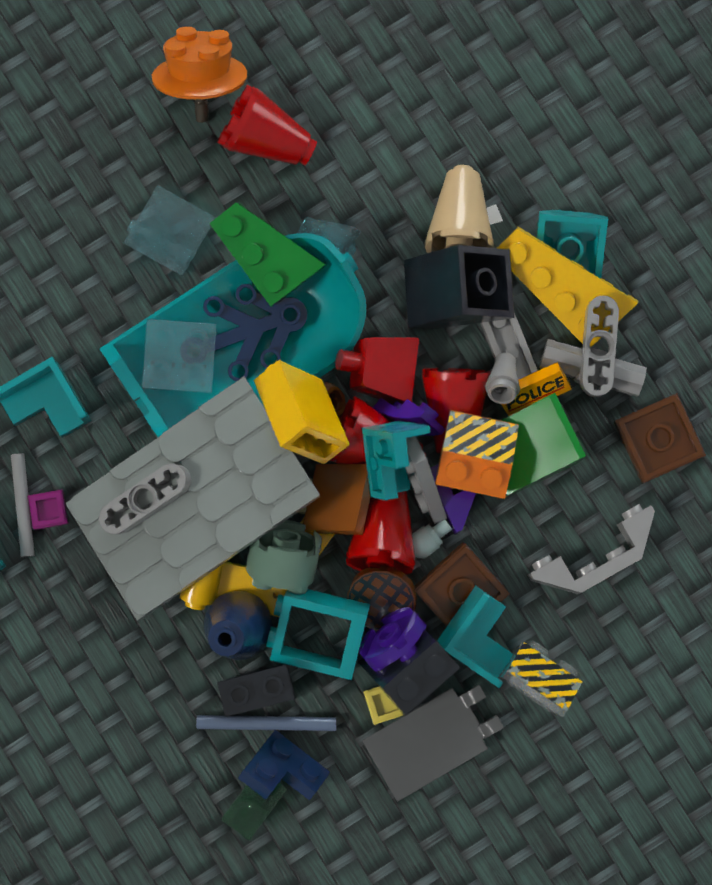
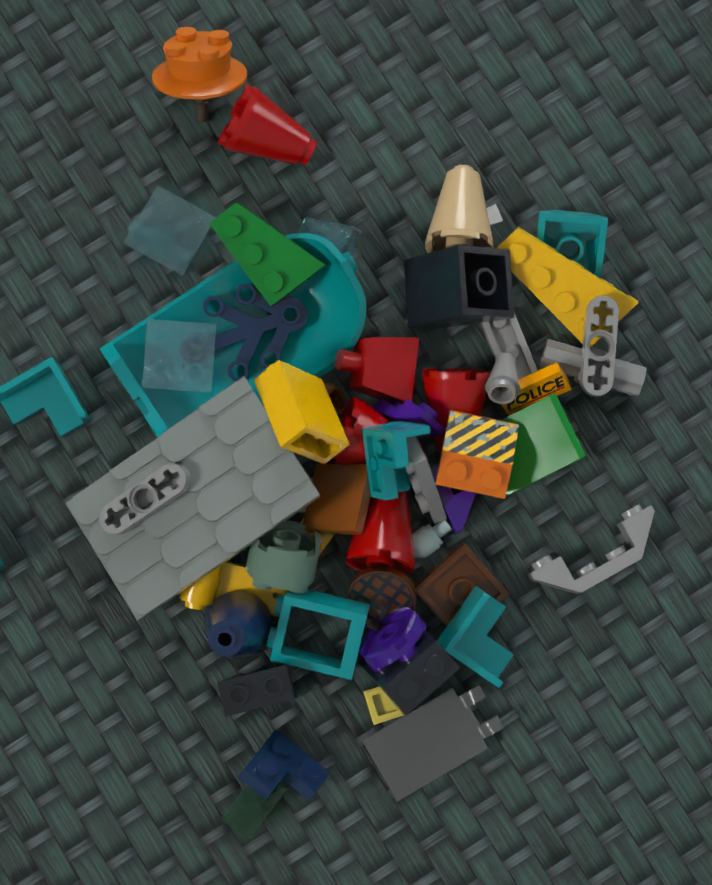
light grey bar [11,453,35,557] -> none
magenta tile [28,490,69,530] -> none
sand blue bar [196,715,336,731] -> none
slope [499,640,583,717] -> none
reddish brown tile [614,393,706,484] -> none

